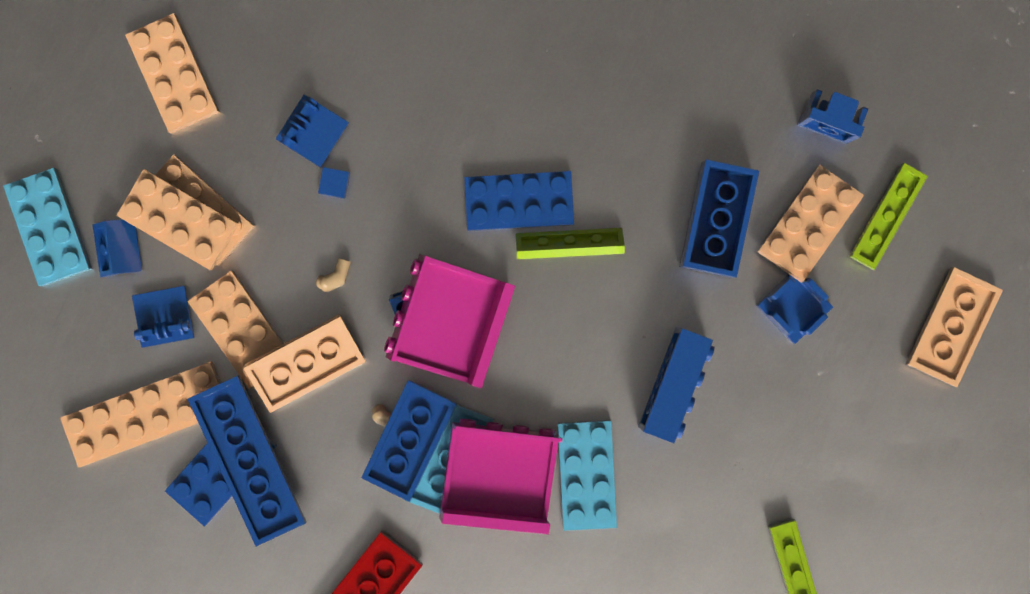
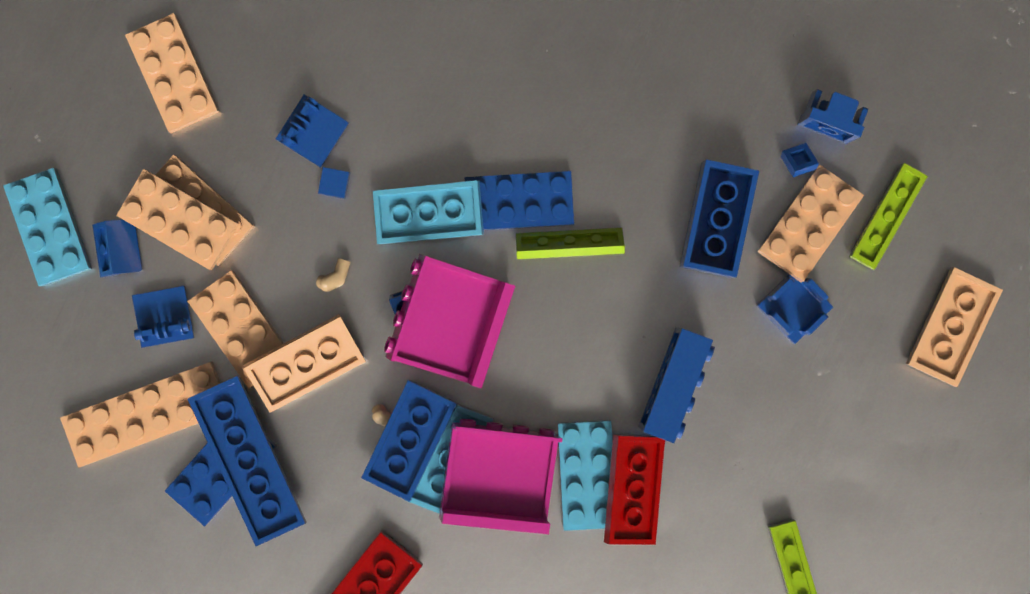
none -> medium azure plate [373,180,484,245]
none -> red plate [604,434,665,545]
none -> blue plate [781,143,819,177]

